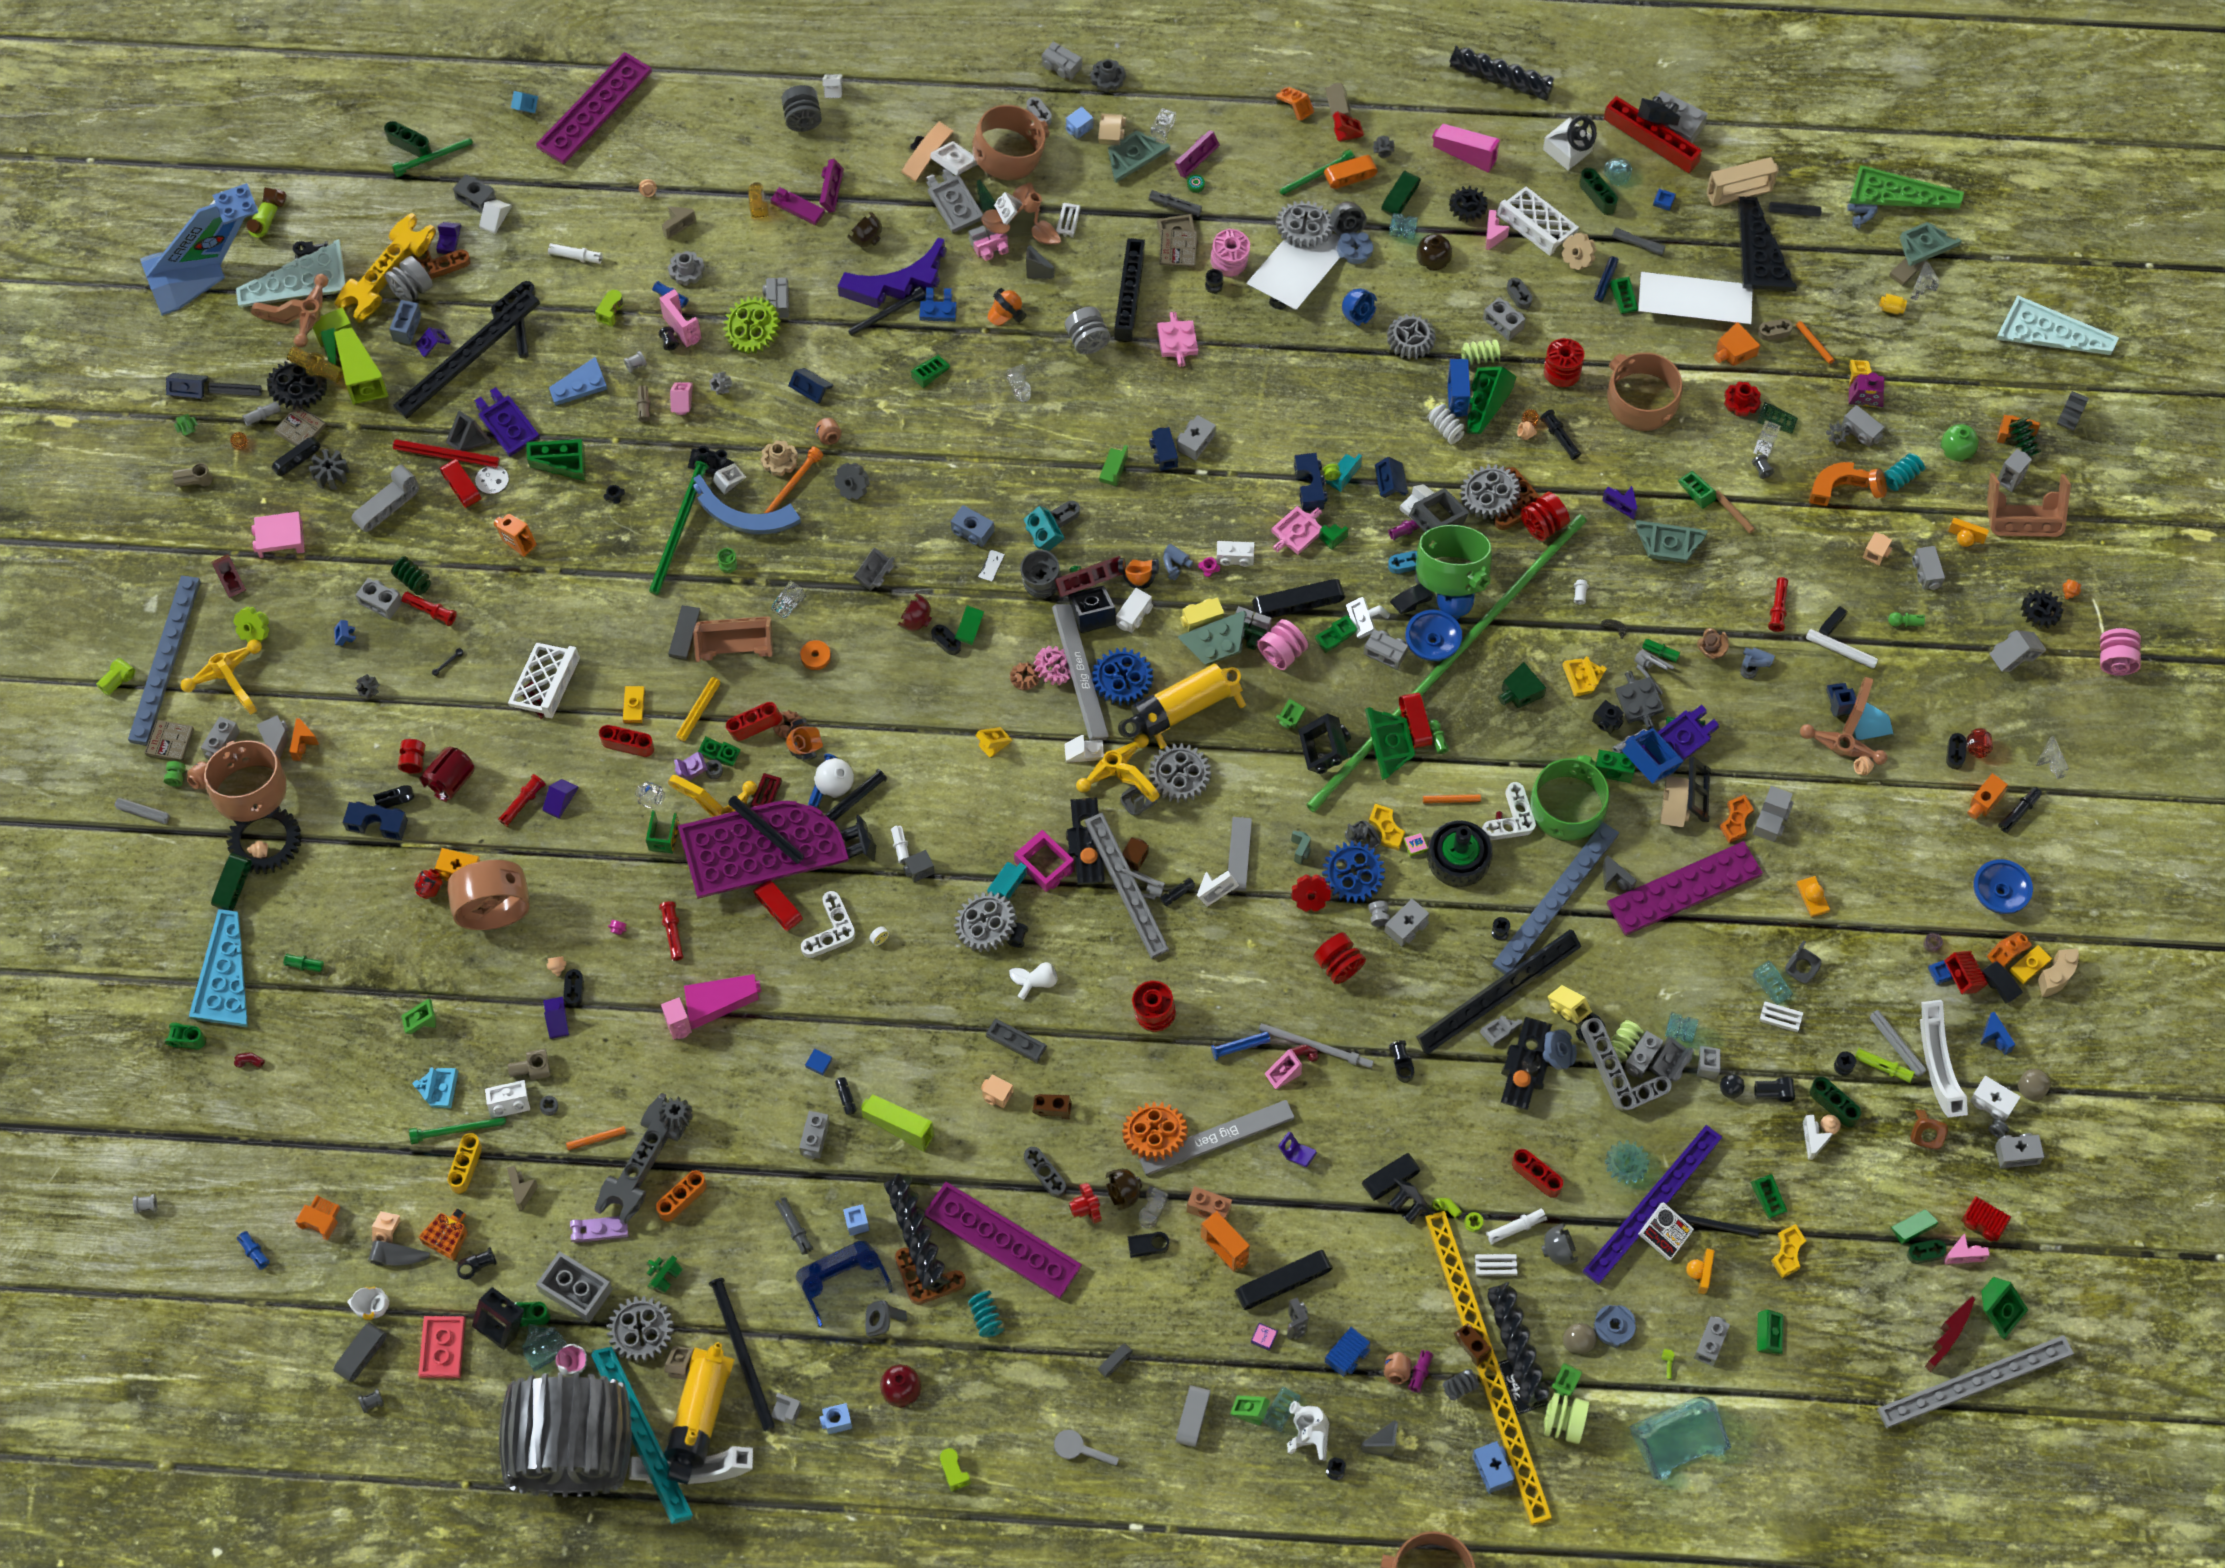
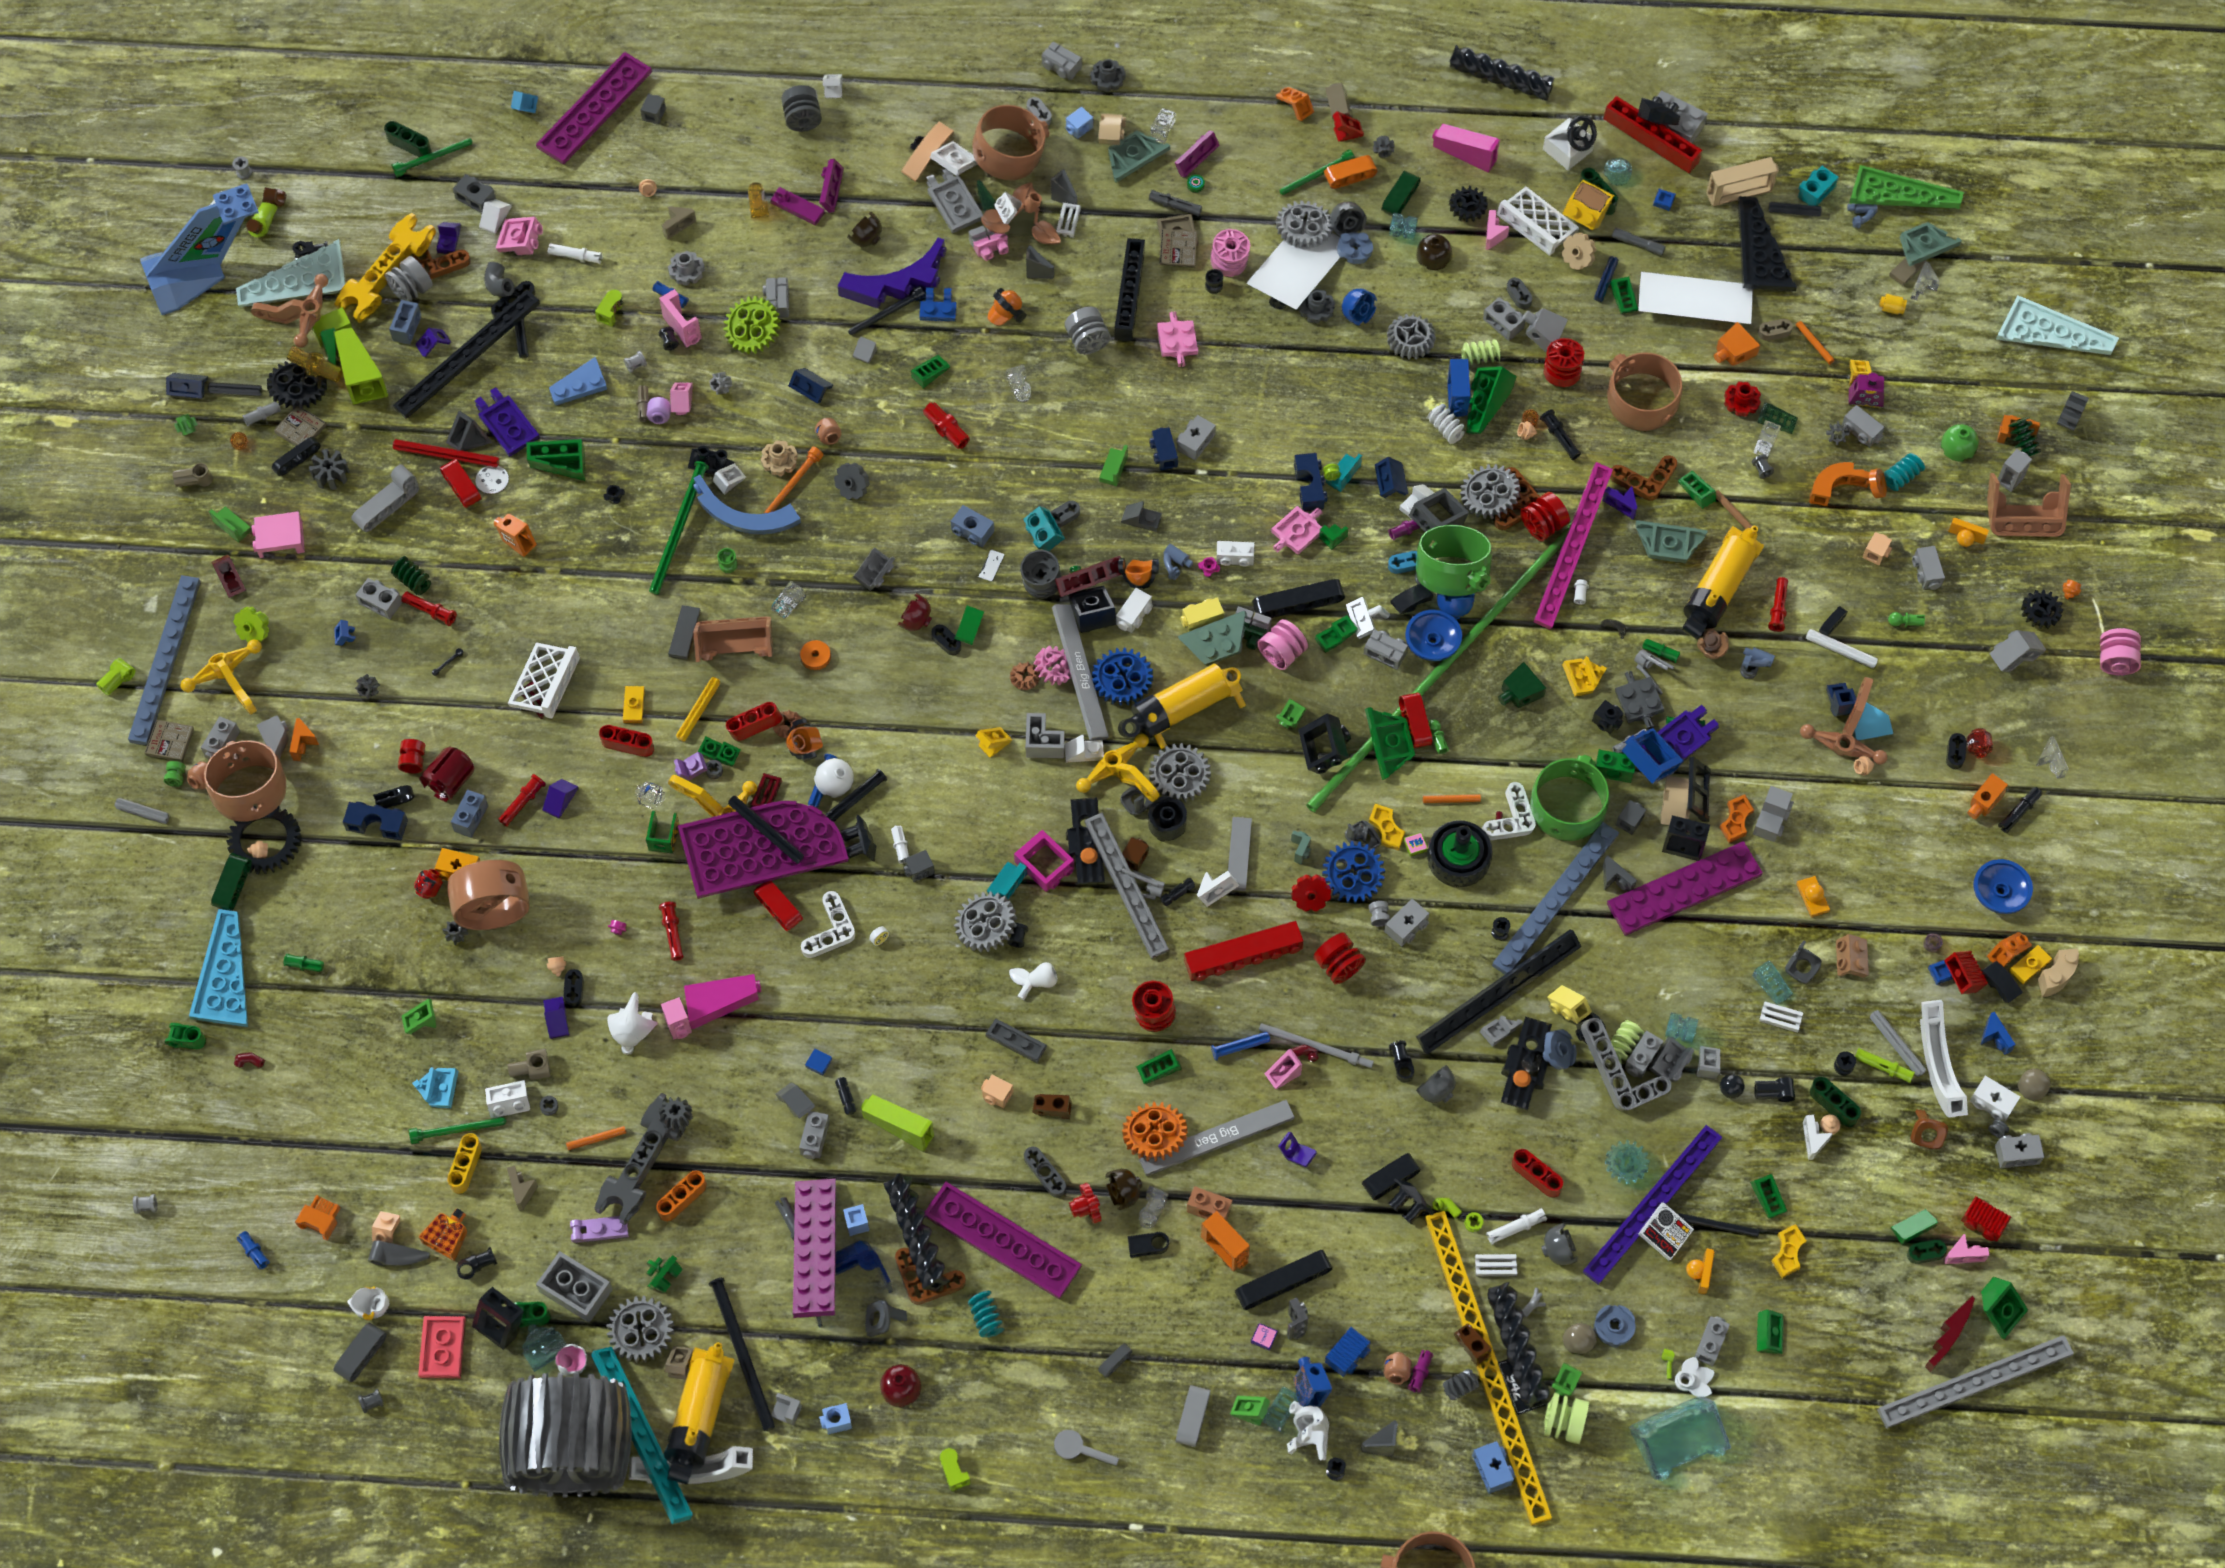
none -> bright green panel [209,506,252,543]
none -> light grey bush [233,156,252,180]
none -> dark grey gear [443,921,468,945]
none -> sand blue brick [451,790,488,838]
none -> dark grey cylinder [484,262,514,297]
none -> bright pink plate [496,217,543,255]
none -> white piece [608,992,658,1055]
none -> dark grey brick [640,94,666,125]
none -> lavender head [647,397,671,424]
none -> dark grey slope [775,1082,815,1119]
none -> magenta plate [793,1179,836,1318]
none -> light grey slope [853,337,877,364]
none -> red piece [923,402,970,449]
none -> light grey brick [1025,713,1065,758]
none -> dark grey slope [1051,169,1077,205]
none -> dark grey slope [1121,501,1162,532]
none -> green slope [1136,1049,1182,1084]
none -> black brick [1148,796,1187,842]
none -> red brick [1184,921,1304,981]
none -> blue torso [1294,1357,1332,1408]
none -> dark grey plant [1298,289,1335,324]
none -> dark grey cylinder [1416,1065,1456,1103]
none -> light grey torso [1522,308,1568,352]
none -> light grey bar [1523,1288,1546,1318]
none -> dark pink plate [1533,462,1613,629]
none -> slope [1562,180,1614,230]
none -> dark orange beam [1610,455,1677,501]
none -> dark grey brick [1616,800,1646,835]
none -> black window [1662,815,1710,861]
none -> white plate [1675,1357,1714,1397]
none -> yellow piece [1681,526,1765,640]
none -> teal brick [1798,166,1839,206]
none -> medium nougat bracket [1836,934,1869,978]

